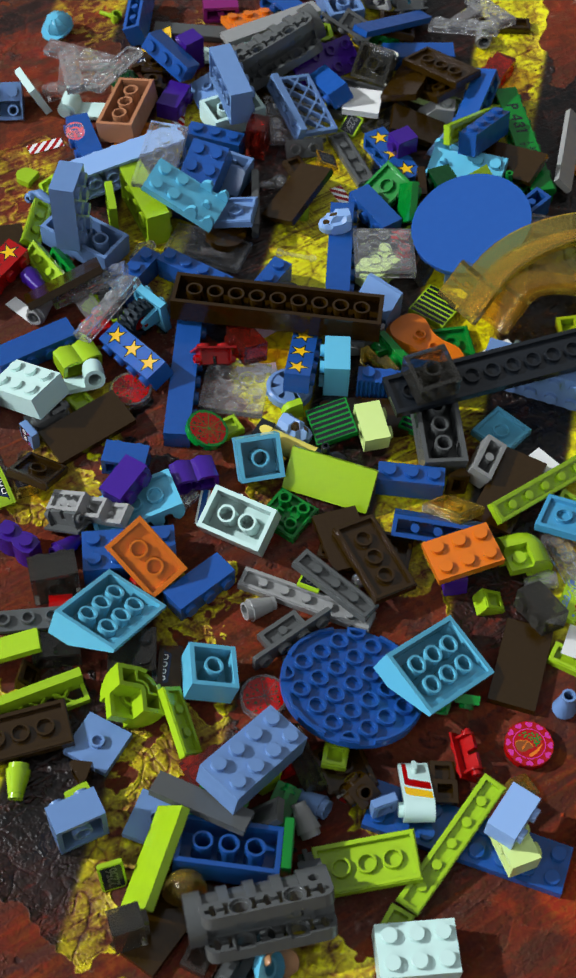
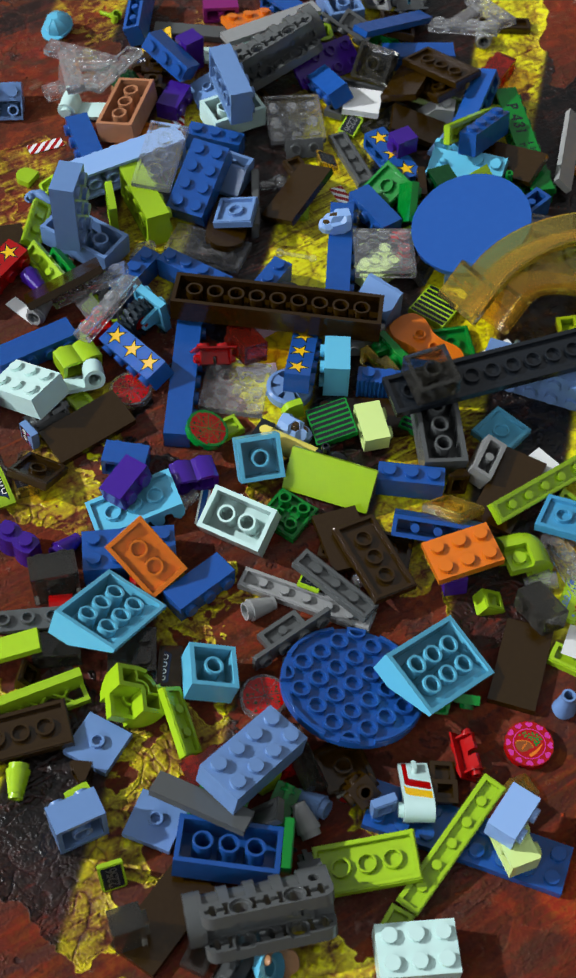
light aqua tile [15,67,52,114] -> none
dark grey hinge [44,508,92,535] -> none
light grey slope [46,489,134,528] -> none
clear tile [65,122,85,140] -> none
lime tile [121,805,190,912] -> none
medium azure hinge [140,157,230,233] -> none
clear yellow hat [162,869,208,907] -> none
clear red brick [246,113,270,160] -> none
medium blue fence [267,73,338,140] -> none
lime tile [321,741,349,772] -> none

